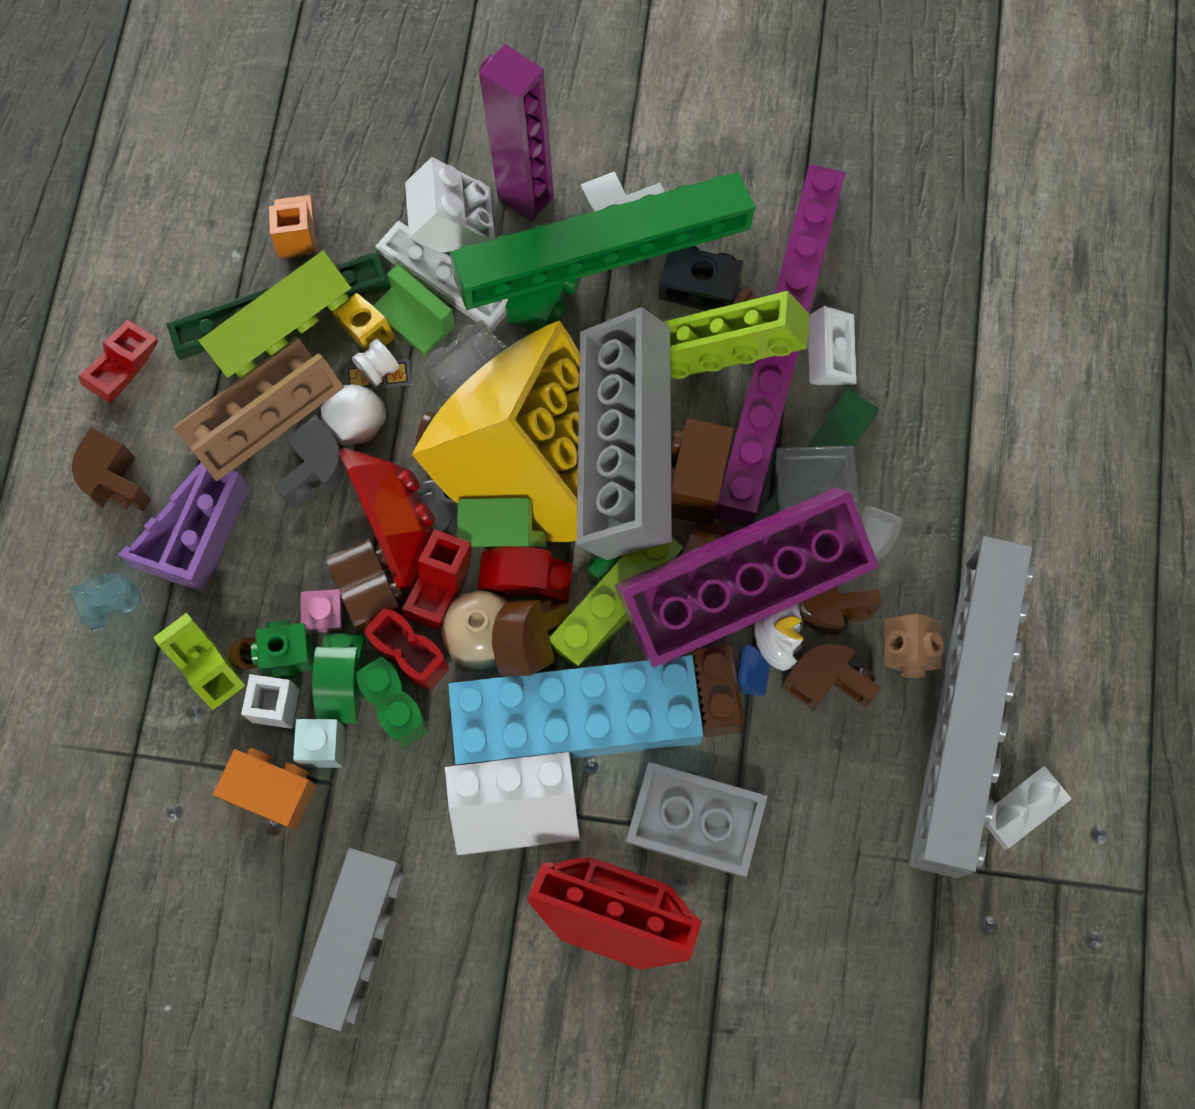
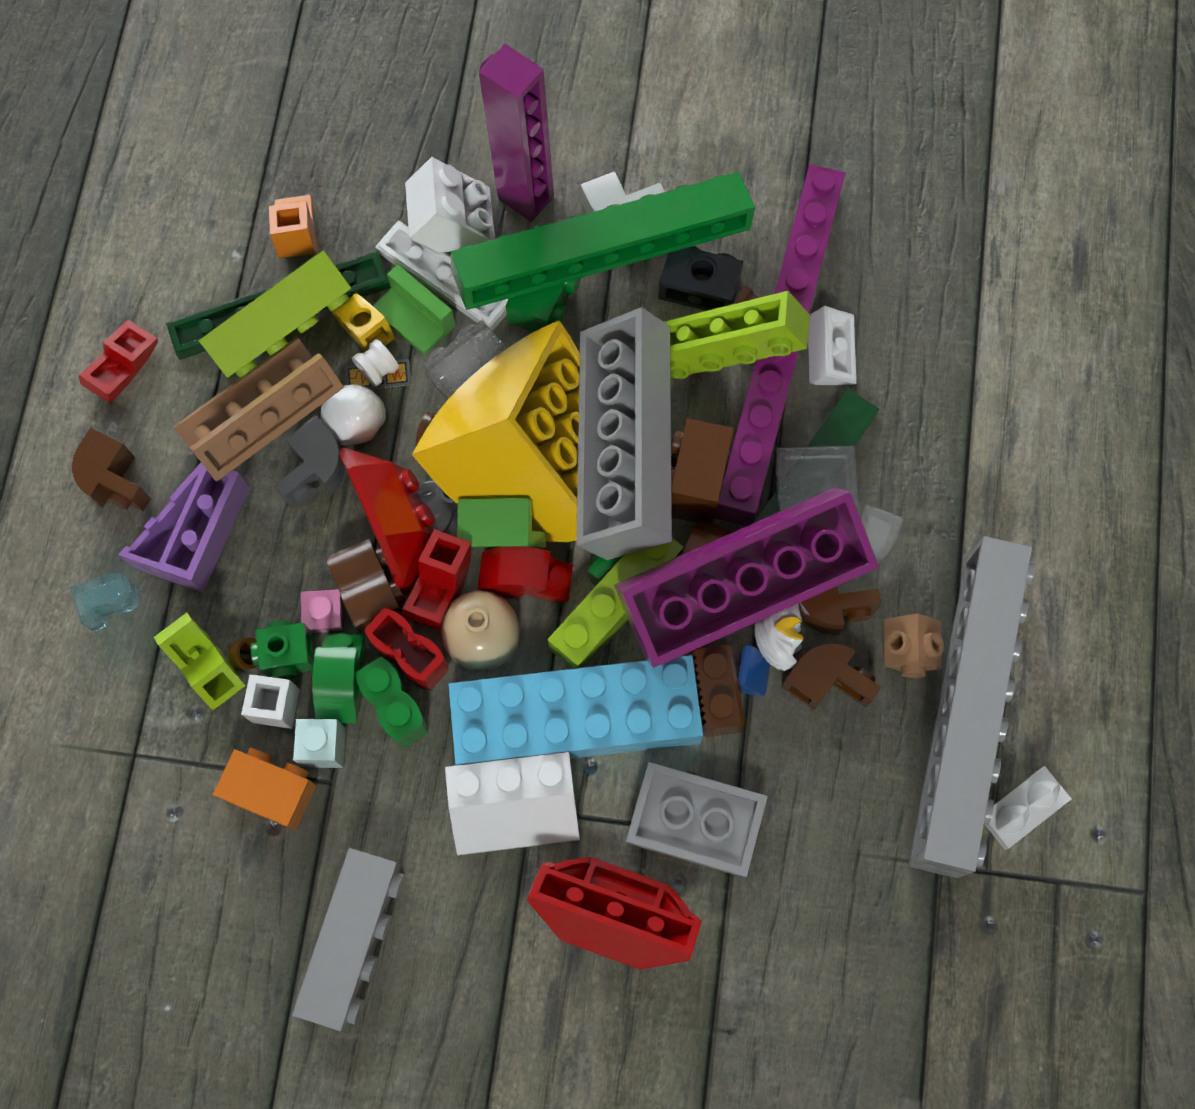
reddish brown brick [492,598,571,676] -> none

